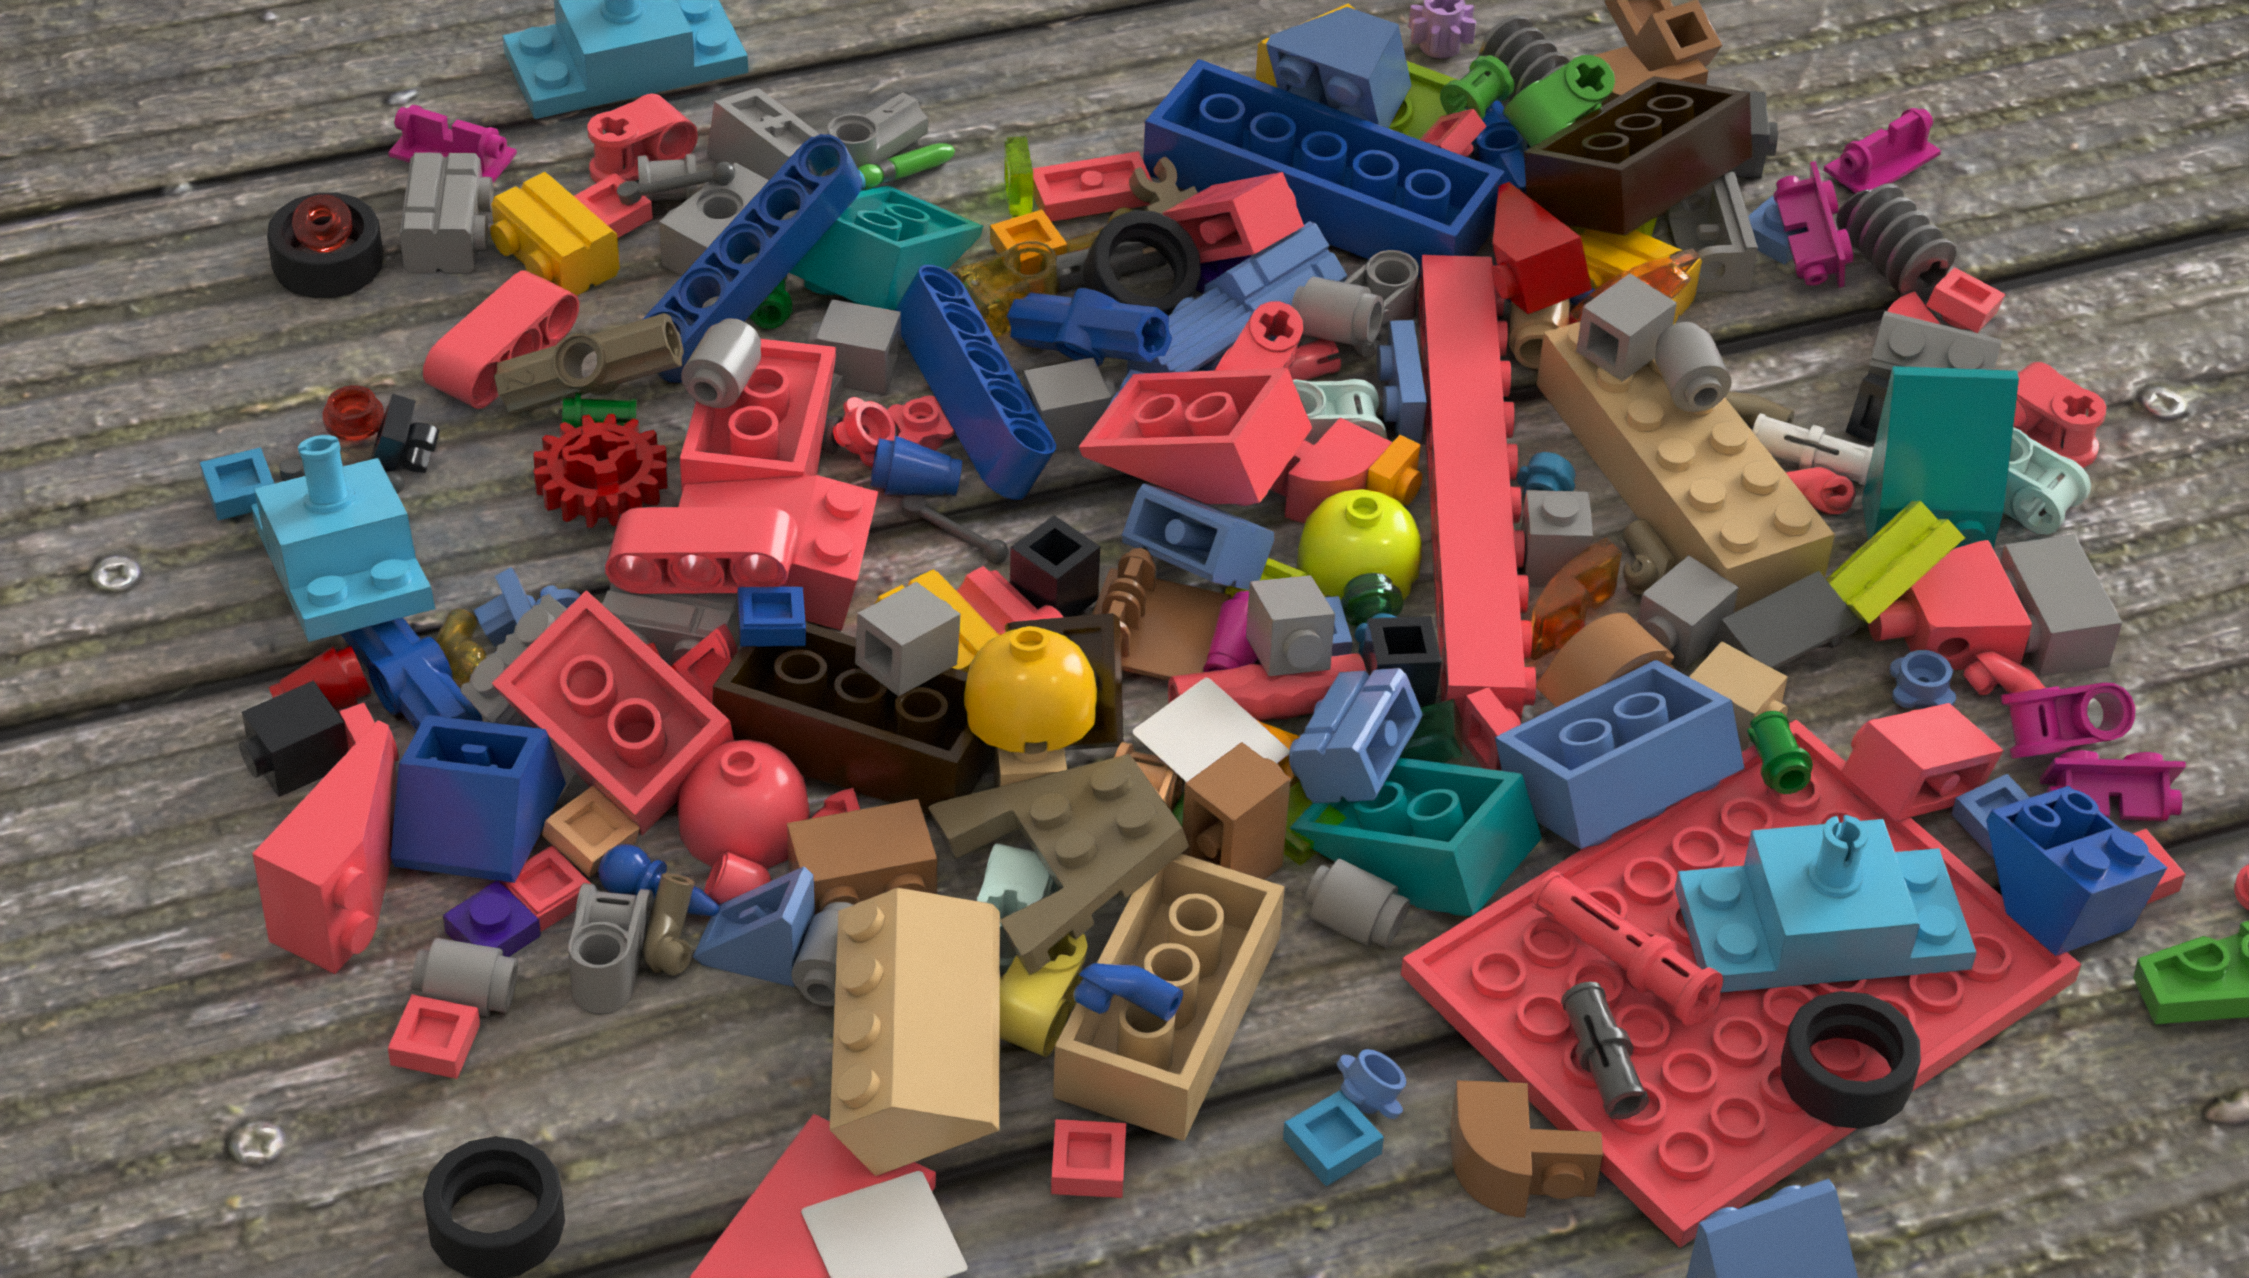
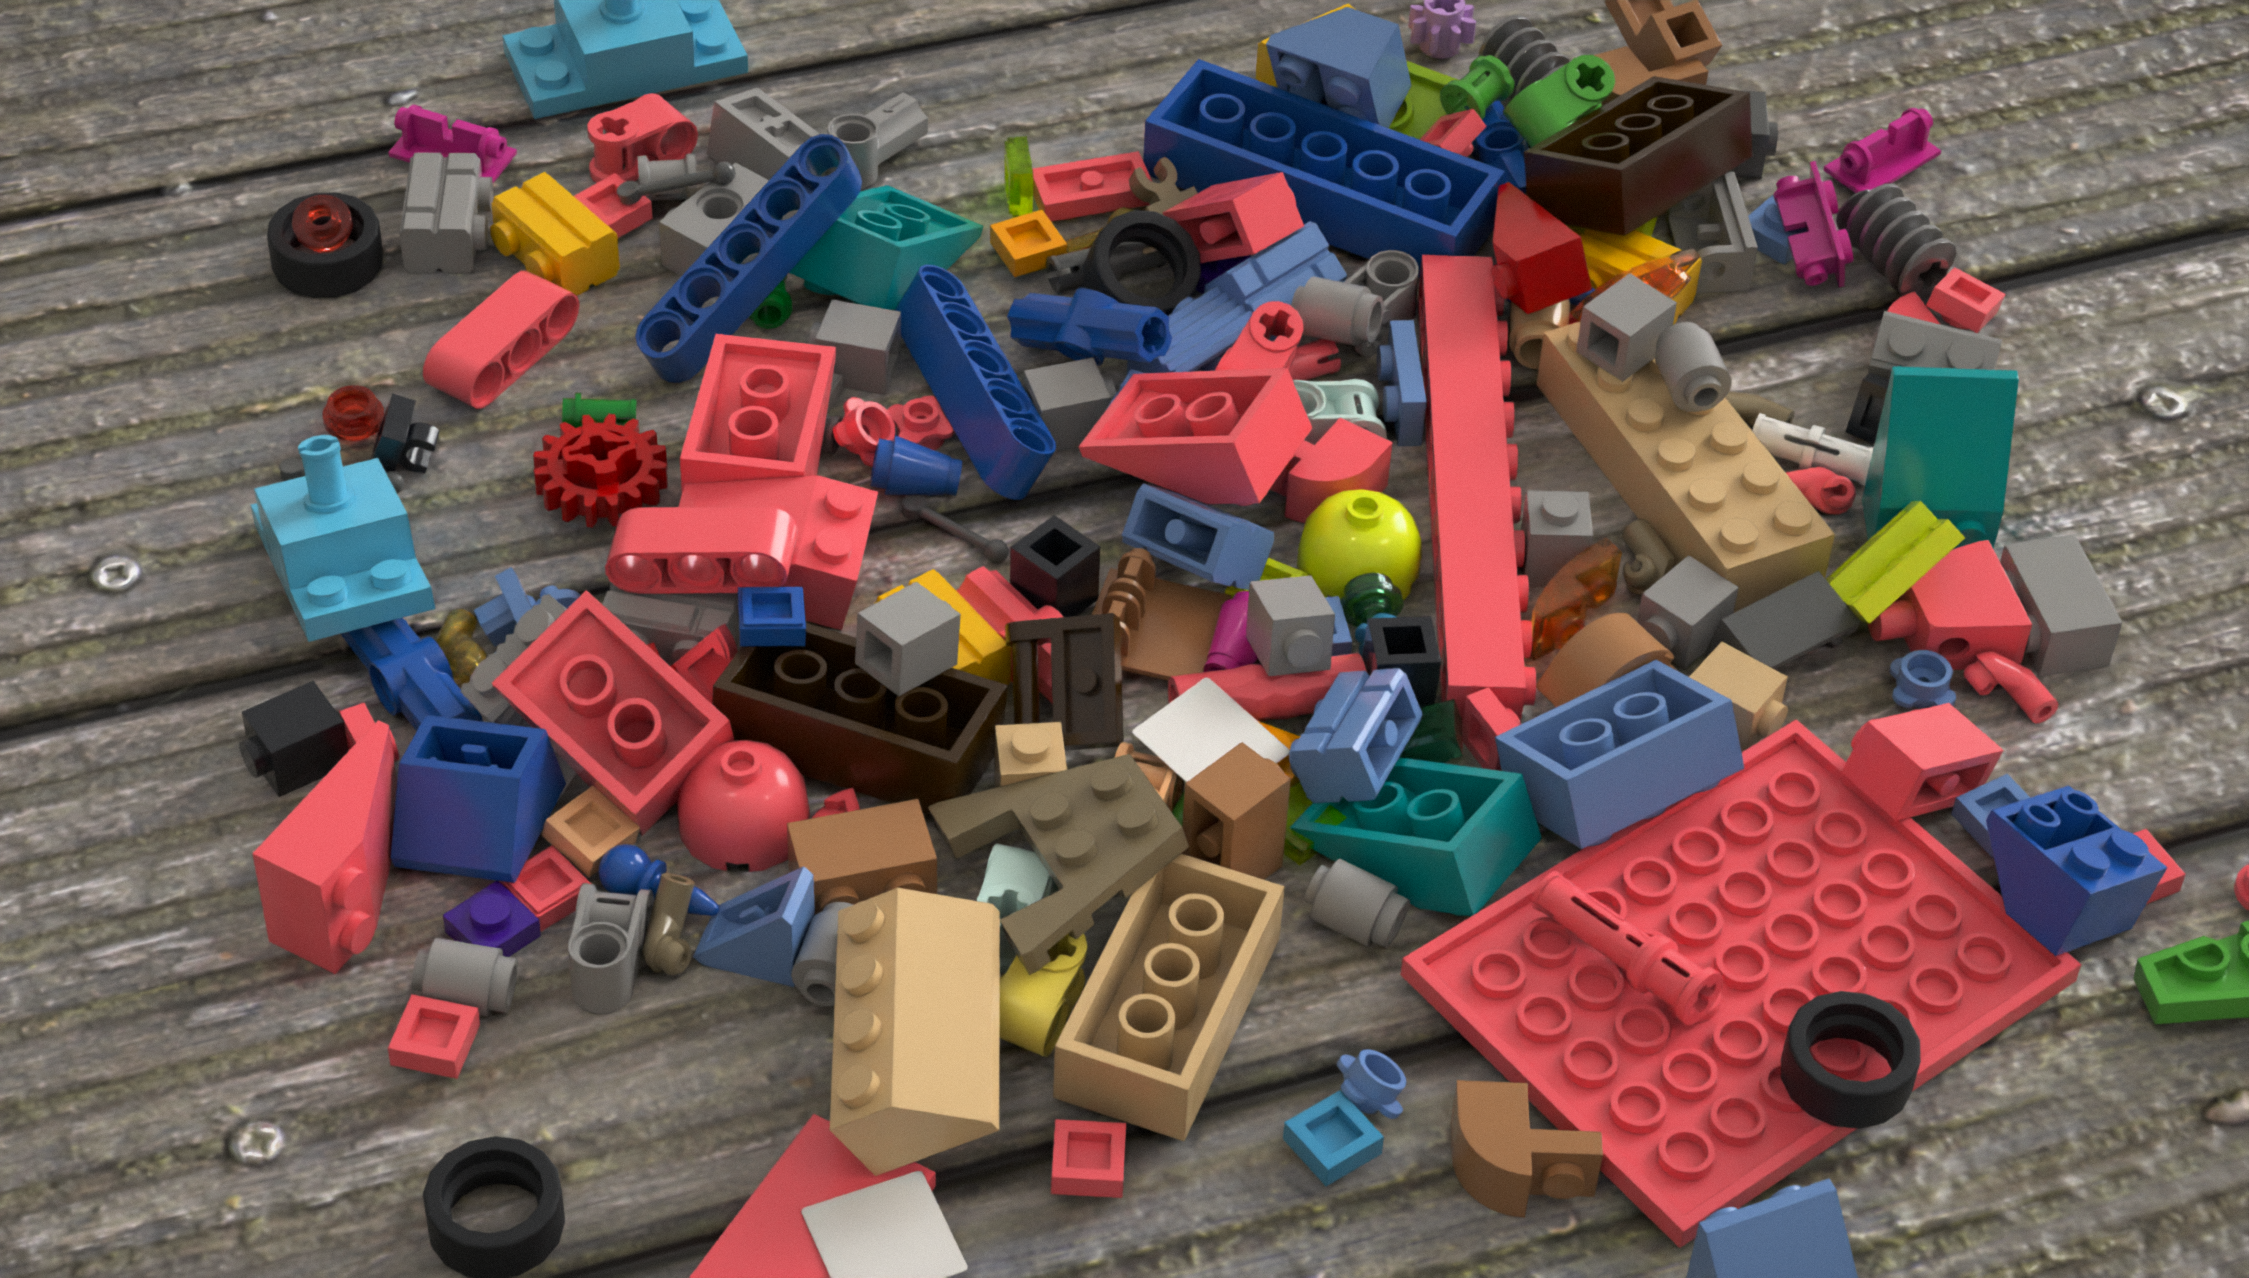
dark azure plate [200,447,274,521] -> none
red cone [269,646,372,710] -> none
dark tan piece [494,313,684,415] -> none
light grey brick [681,318,761,408] -> none
coral piece [704,851,772,905] -> none
bright green piece [858,143,955,191] -> none
clear yellow piece [953,241,1058,338] -> none
yellow cylinder [964,626,1097,753] -> none
blue arm [1073,963,1183,1021] -> none
light orange plate [1366,435,1423,506] -> none
dark azure plate [1517,452,1576,497] -> none
dark grey pin [1561,981,1649,1120] -> none
medium azure brick [1674,815,1977,993] -> none
green pin [1747,711,1813,794] -> none
dark pink piece [2000,682,2135,759] -> none
light aqua piece [2003,427,2091,535] -> none
coral piece [2013,362,2107,468] -> none
dark pink hinge [2039,750,2186,822] -> none

